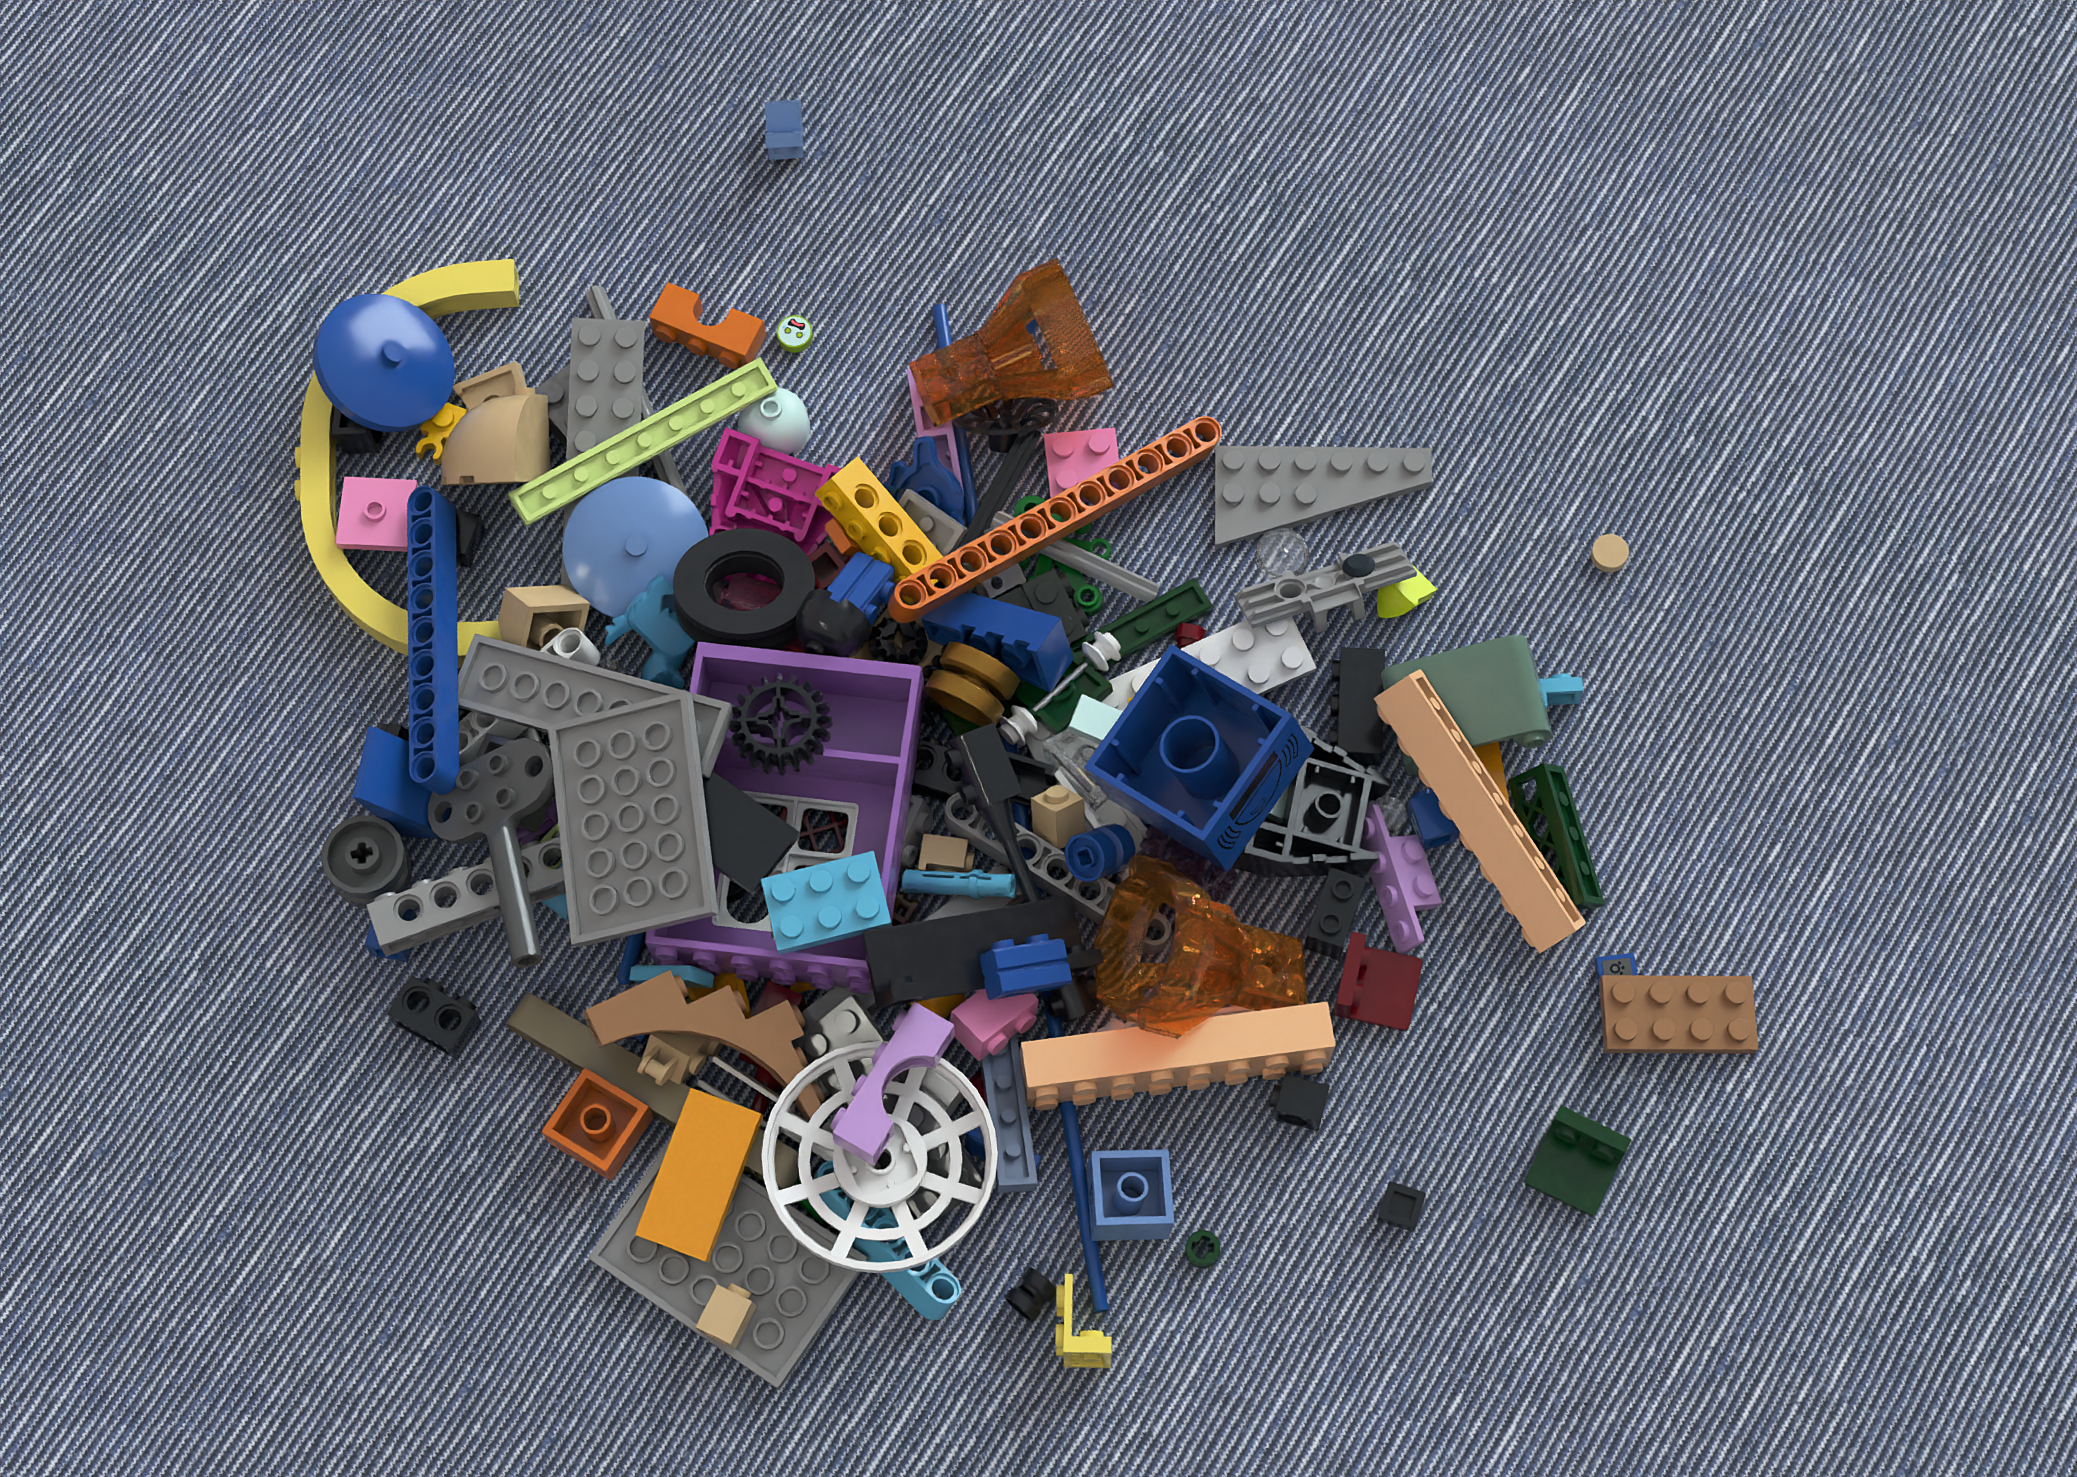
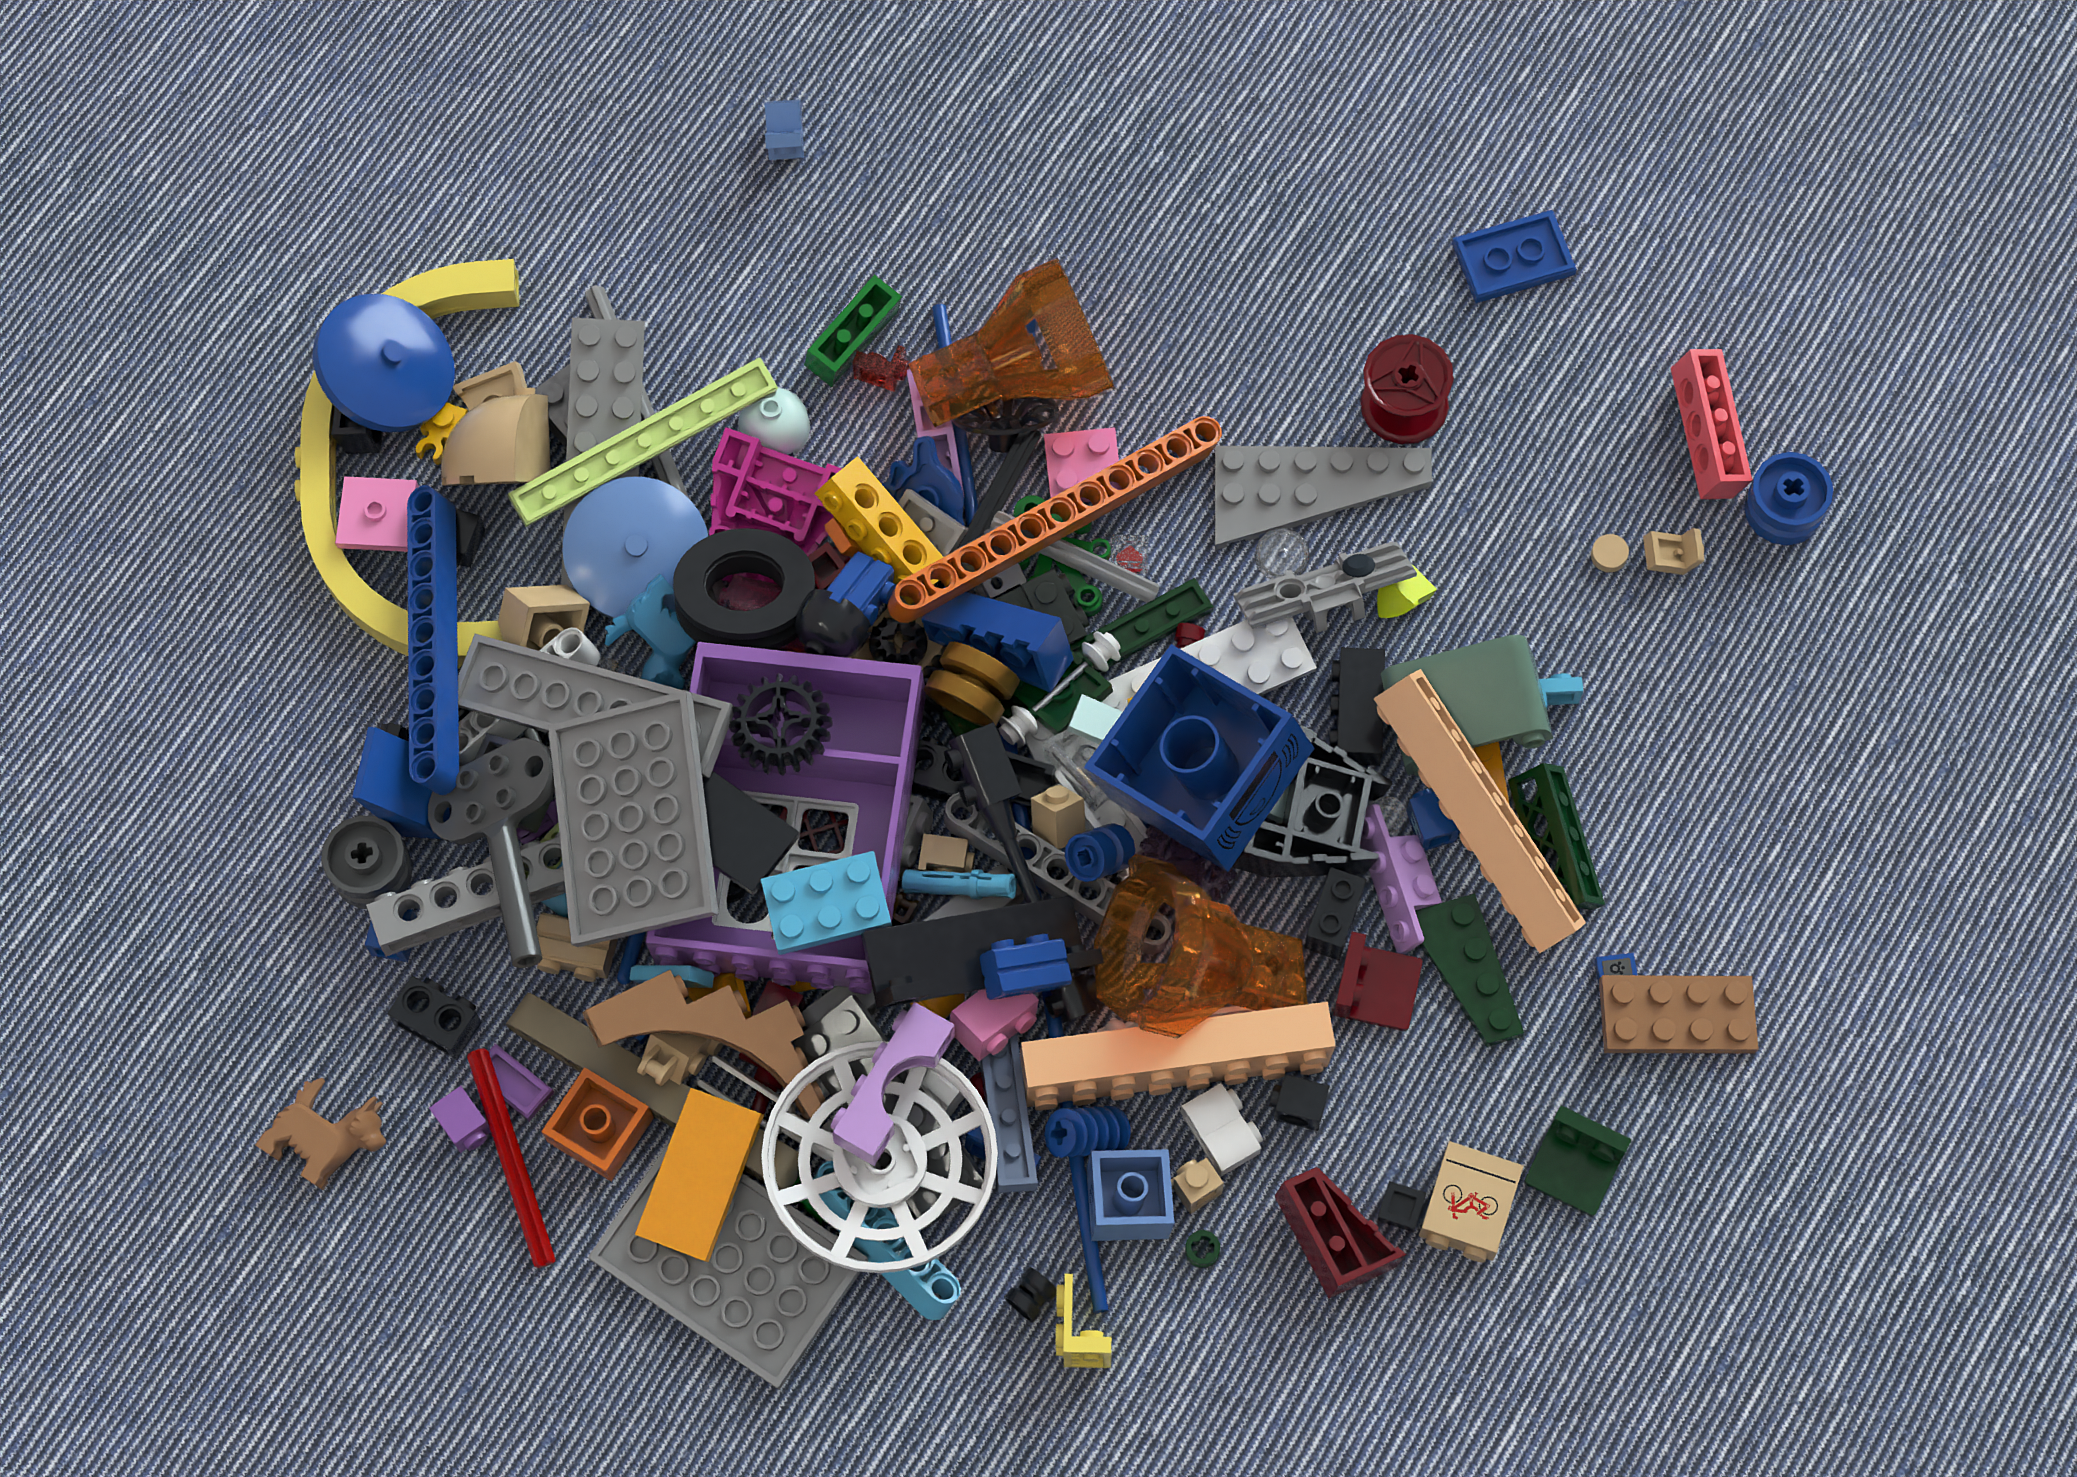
orange arch [649,282,767,369] -> none
tan brick [696,1283,757,1350] -> none
tile [777,315,813,353] -> none
none -> medium nougat animal [255,1078,386,1190]
none -> medium lavender brick [429,1086,491,1153]
none -> red axle [467,1048,555,1268]
none -> medium lavender tile [470,1043,554,1122]
none -> tan brick [536,912,618,982]
none -> green brick [804,274,902,387]
none -> clear red bracket [852,345,910,392]
none -> blue piece [1044,1105,1131,1158]
none -> clear tile [1111,534,1148,574]
none -> tan brick [1171,1157,1224,1214]
none -> white brick [1180,1083,1263,1177]
none -> dark red wedge [1274,1167,1406,1299]
none -> dark red piece [1360,334,1454,445]
none -> dark green wing [1415,893,1524,1047]
none -> tan panel [1419,1141,1524,1262]
none -> blue tile [1452,209,1577,304]
none -> tan bracket [1643,528,1704,575]
none -> coral brick [1670,349,1753,499]
none -> blue wheel [1744,452,1833,546]

